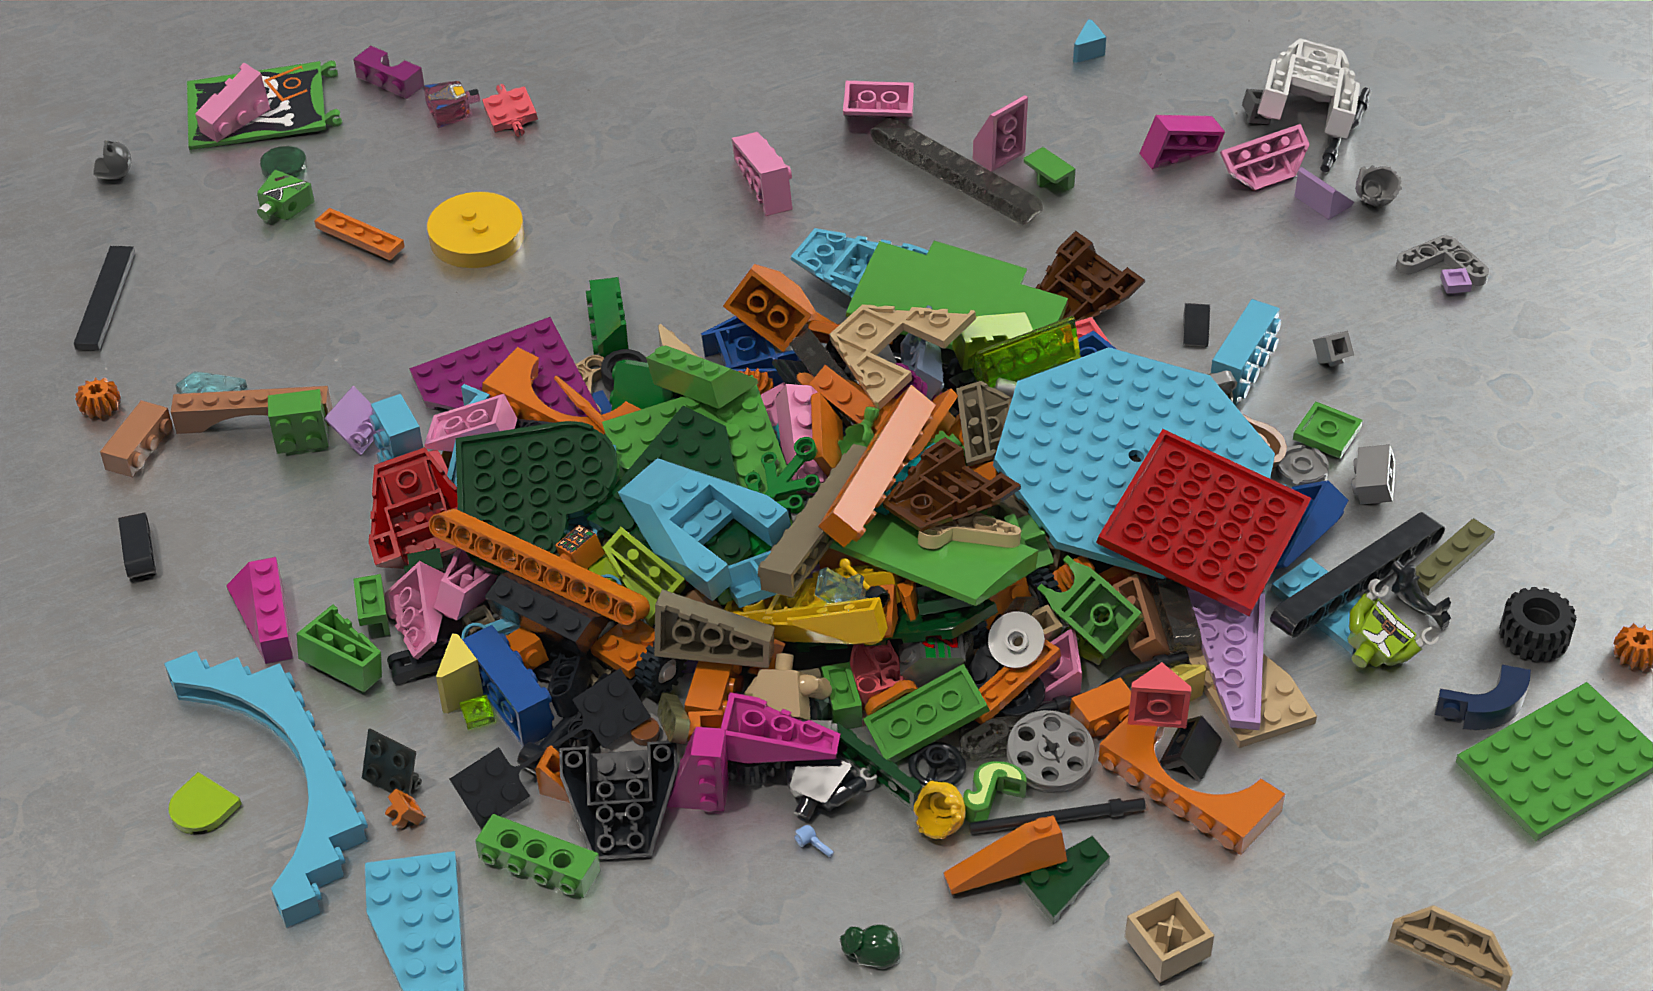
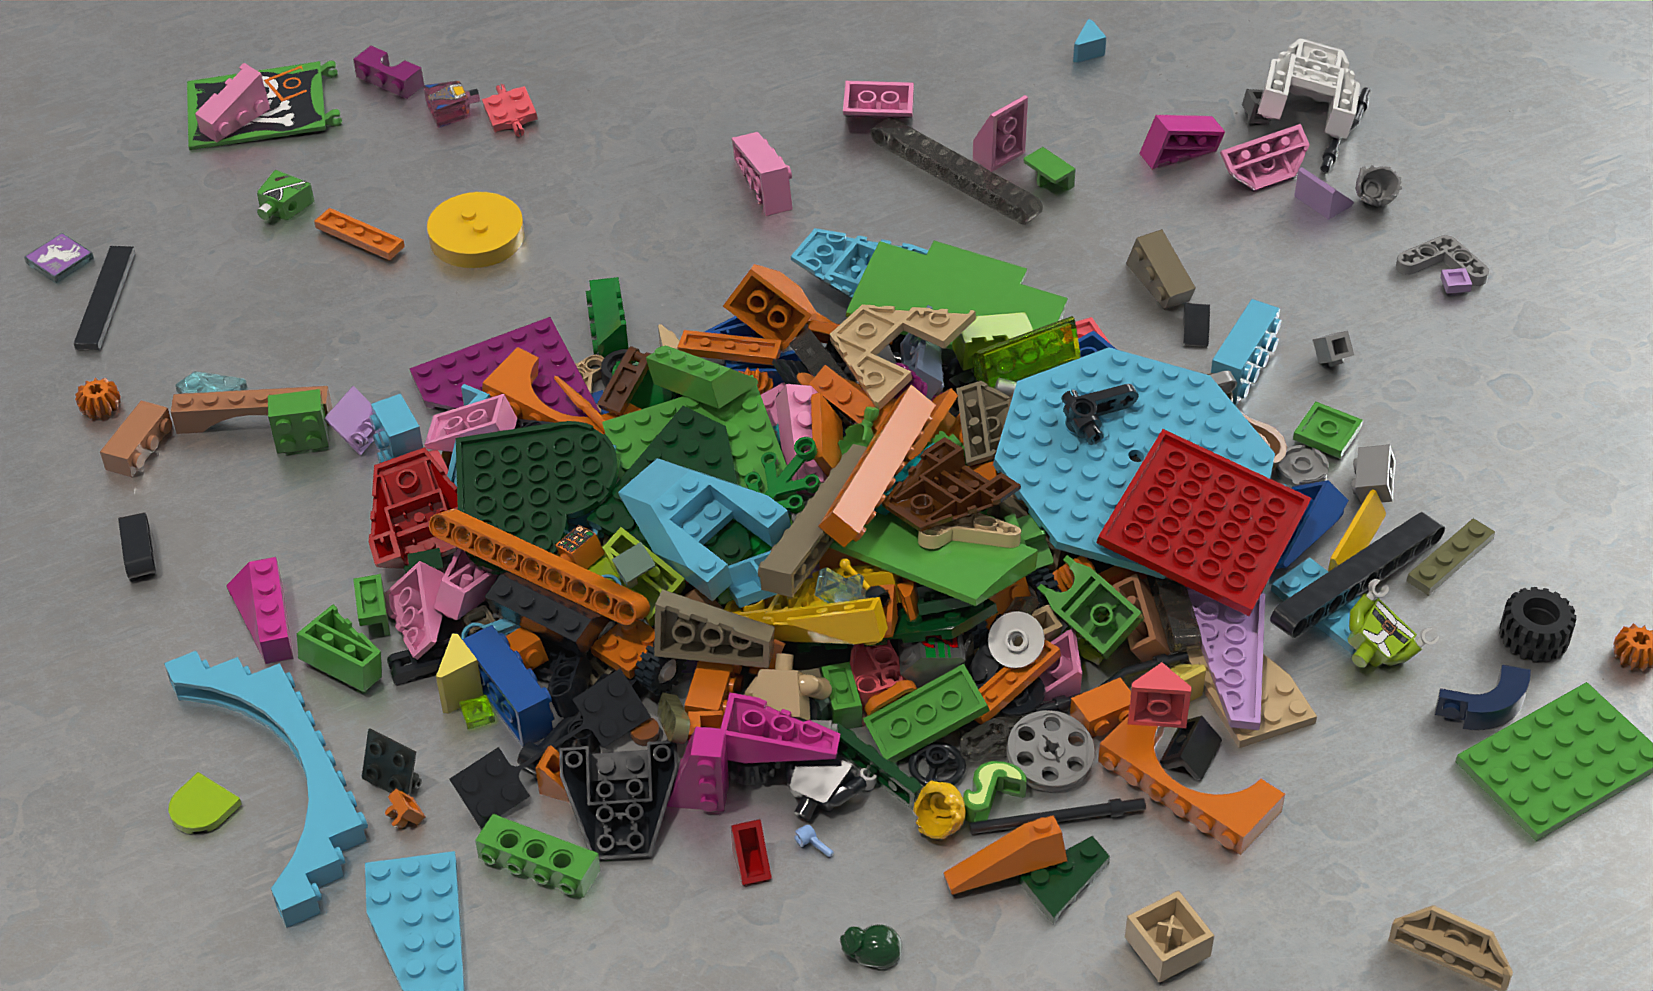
dark grey helmet [93,140,131,180] -> none
clear green tile [260,146,307,178] -> none
reddish brown wedge [1036,231,1145,326] -> none
black animal [1391,561,1451,630] -> none
none -> tile [24,233,94,283]
none -> reddish brown plate [597,346,651,416]
none -> sand green panel [612,542,655,589]
none -> orange plate [677,330,783,365]
none -> red slope [731,819,772,885]
none -> black piece [1061,384,1139,445]
none -> dark tan wedge [1126,229,1196,309]
none -> yellow slope [1328,489,1386,572]

